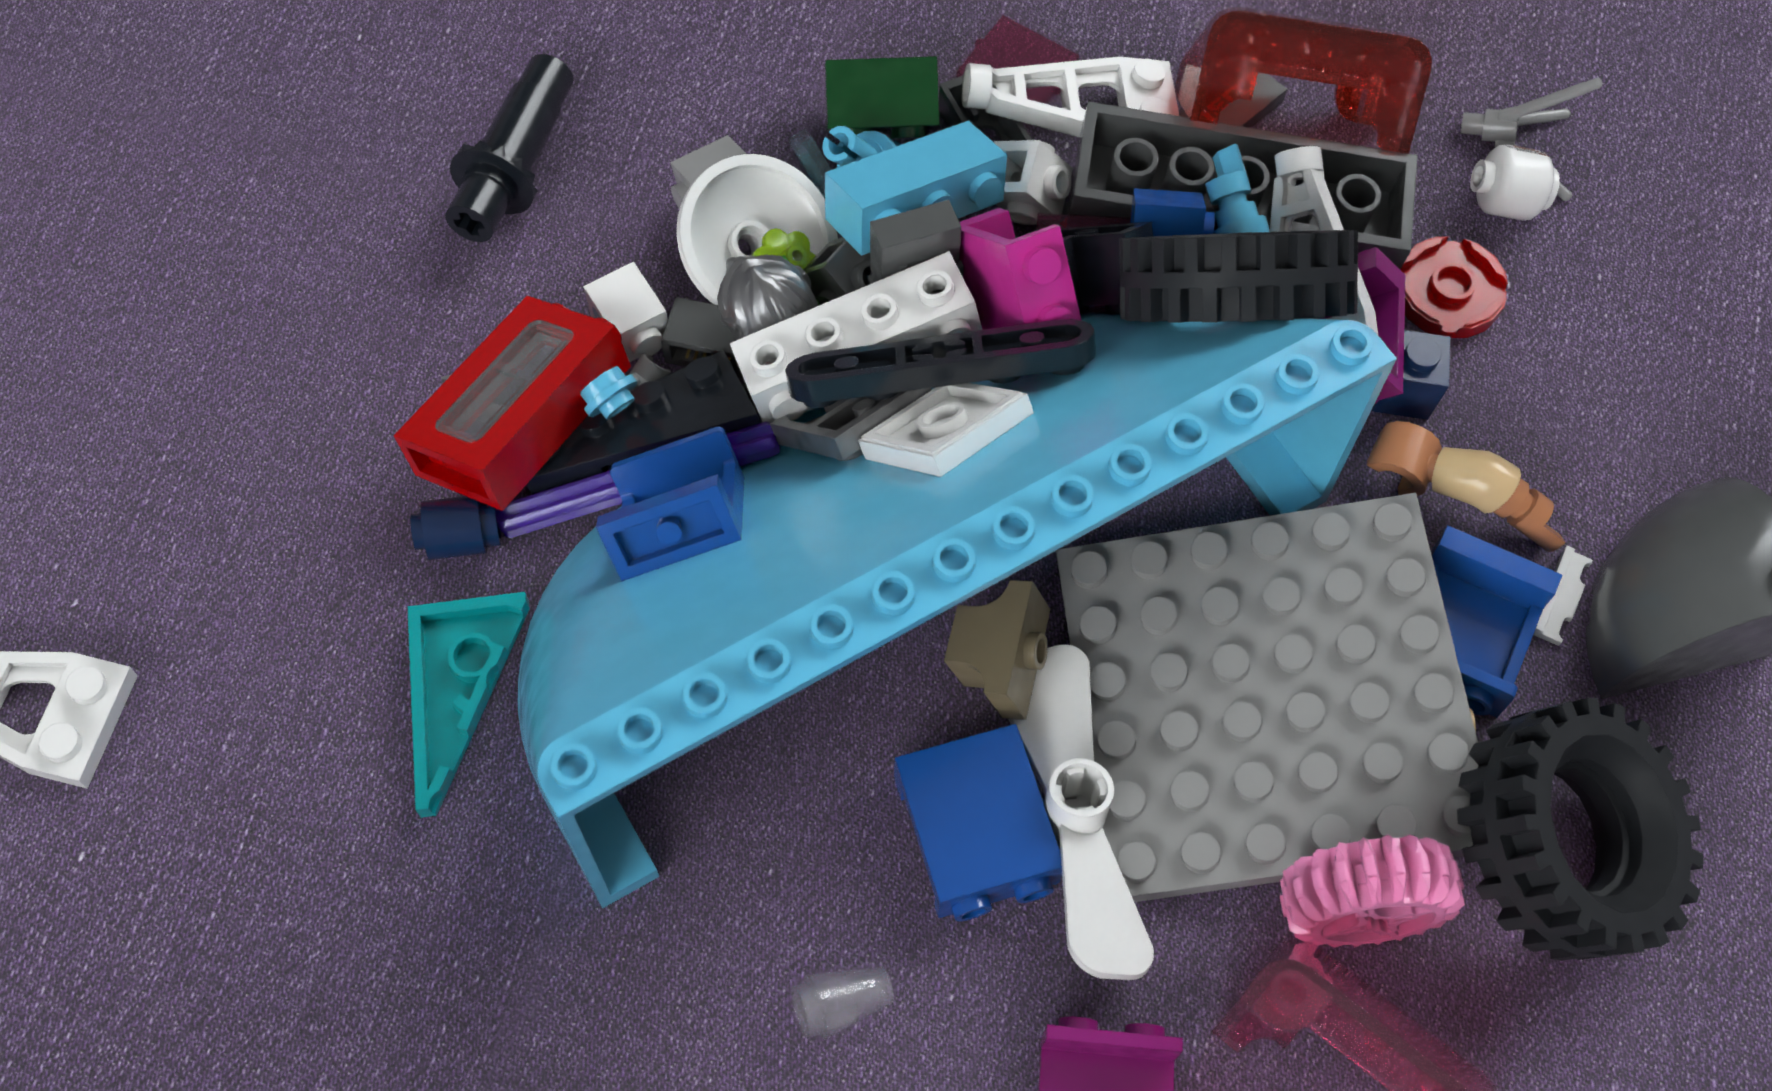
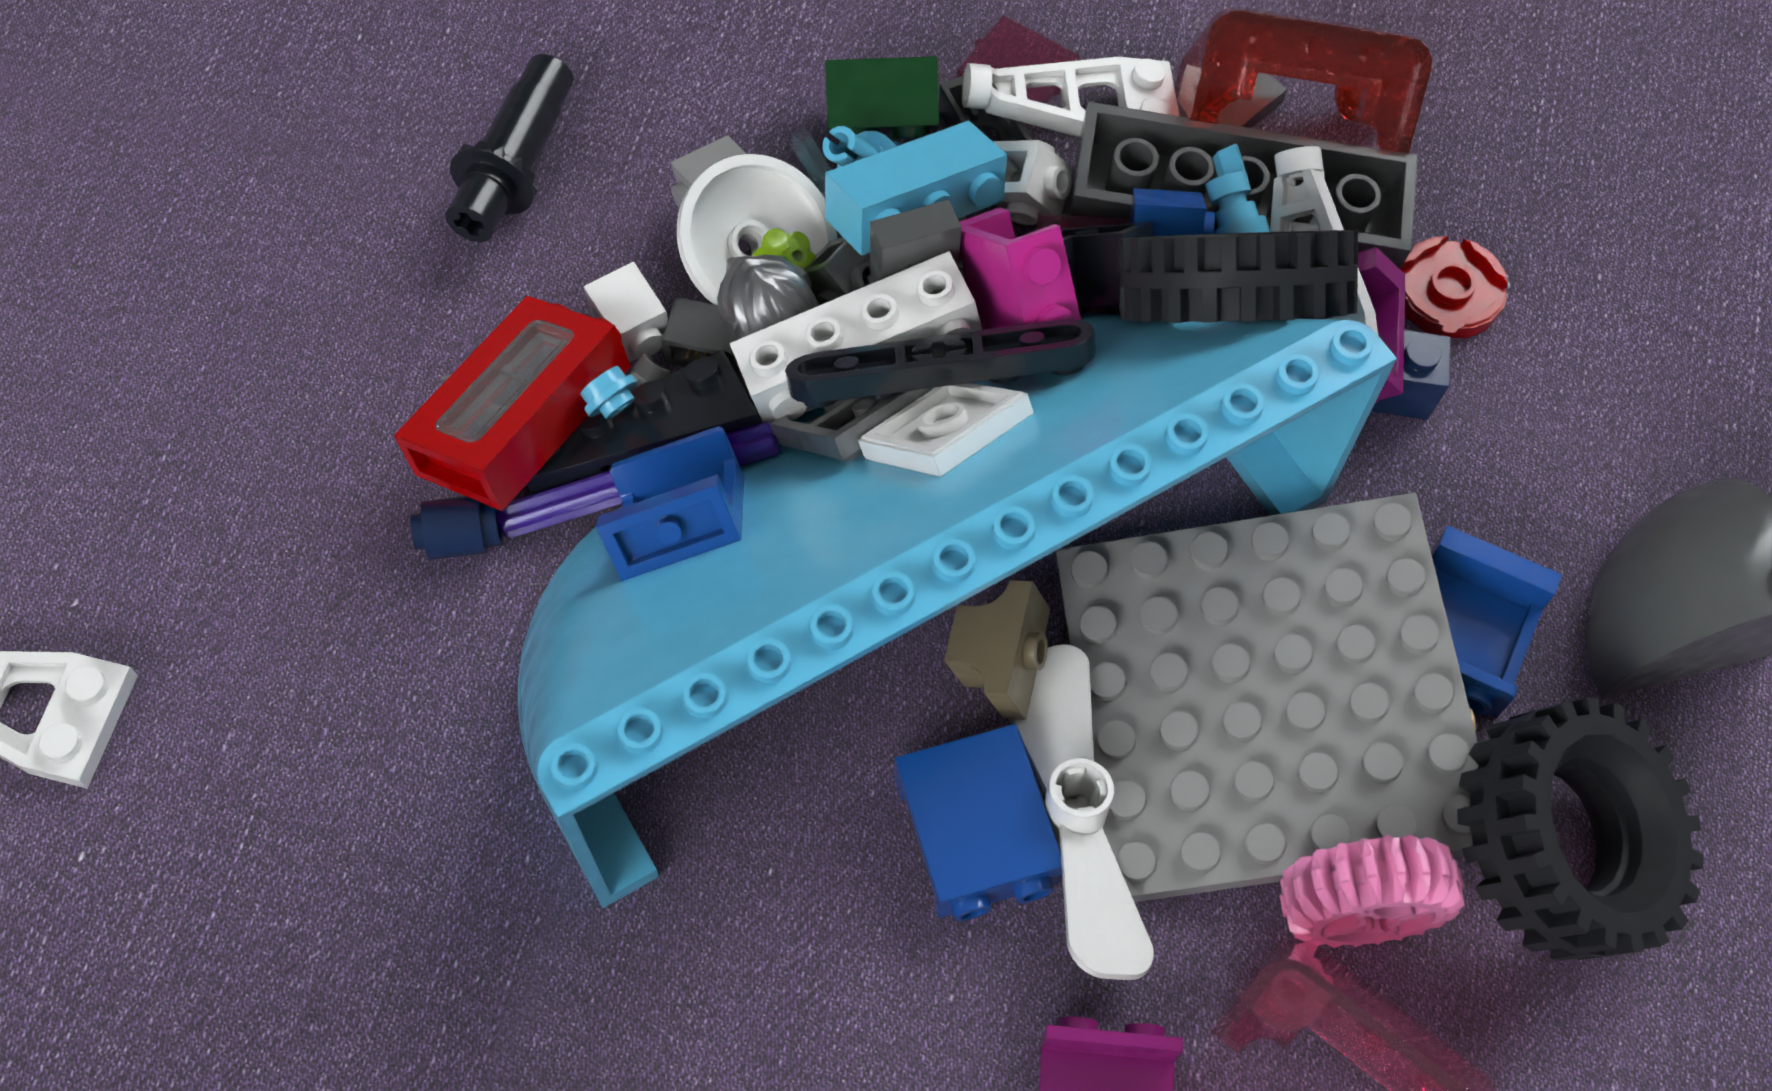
teal wing [407,592,530,818] -> none
clear cone [791,966,894,1040] -> none
piece [1367,421,1566,552] -> none
light grey plant [1461,78,1603,201] -> none
white head [1470,145,1560,220] -> none
white piece [1533,546,1593,646] -> none

